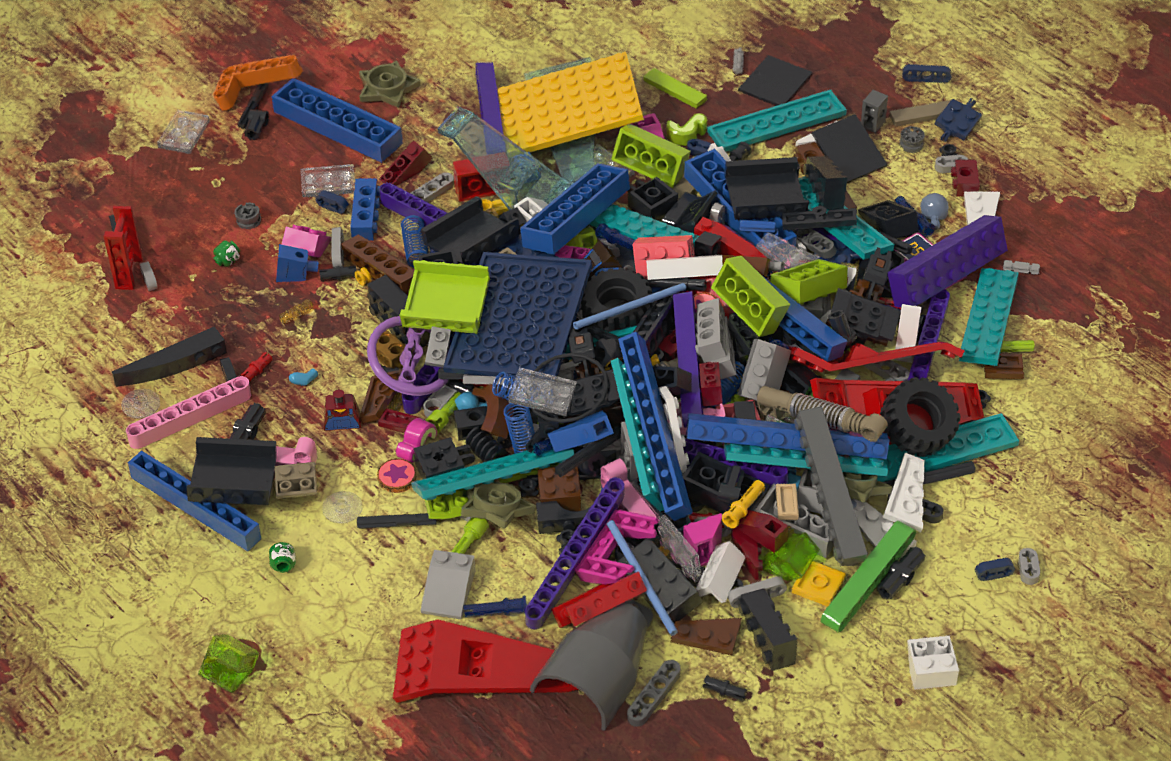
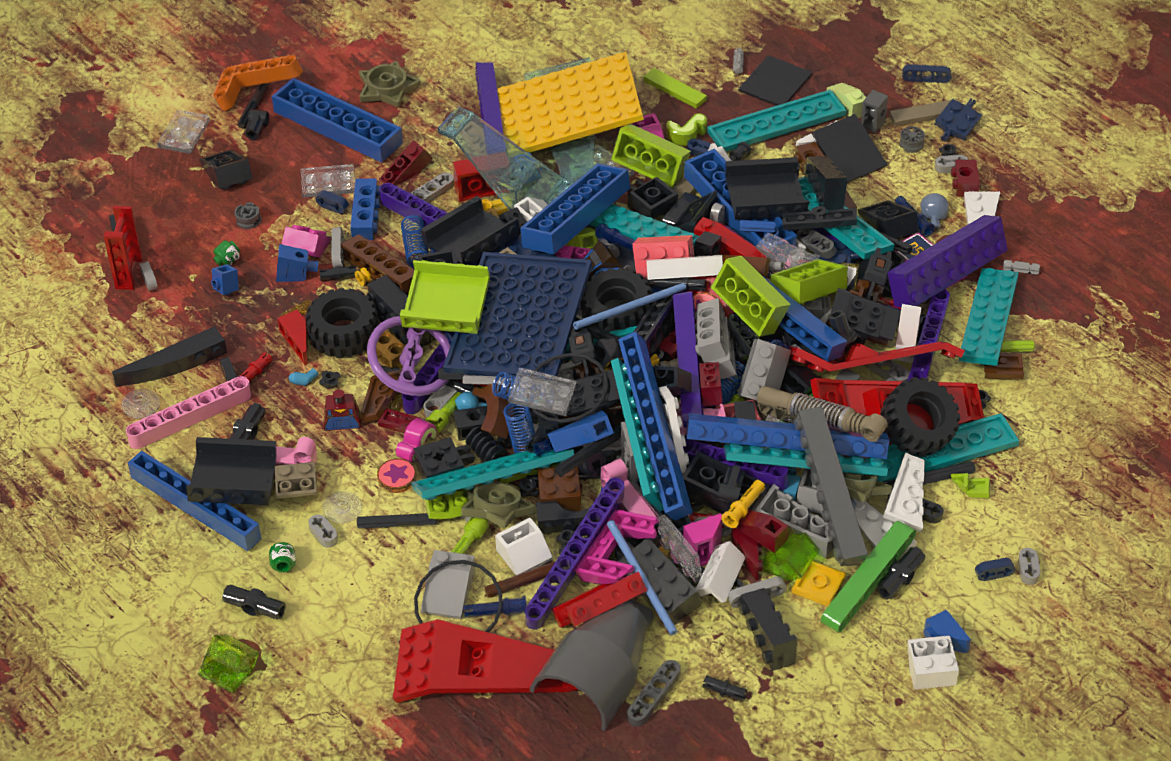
light grey plate [425,326,451,368] -> none
reddish brown wing [671,618,742,656] -> none
tan tile [776,484,799,520] -> none
none -> black slope [199,149,253,190]
none -> blue brick [211,264,239,295]
none -> black piece [222,584,286,620]
none -> red slope [277,310,308,365]
none -> black tyre [306,288,379,358]
none -> light grey beam [308,514,338,548]
none -> black plate [319,371,340,389]
none -> black piece [414,560,503,632]
none -> reddish brown axle [484,561,556,598]
none -> white slope [495,518,552,575]
none -> yellowish green slope [827,83,866,118]
none -> blue slope [923,610,971,653]
none -> lime slope [951,473,990,498]

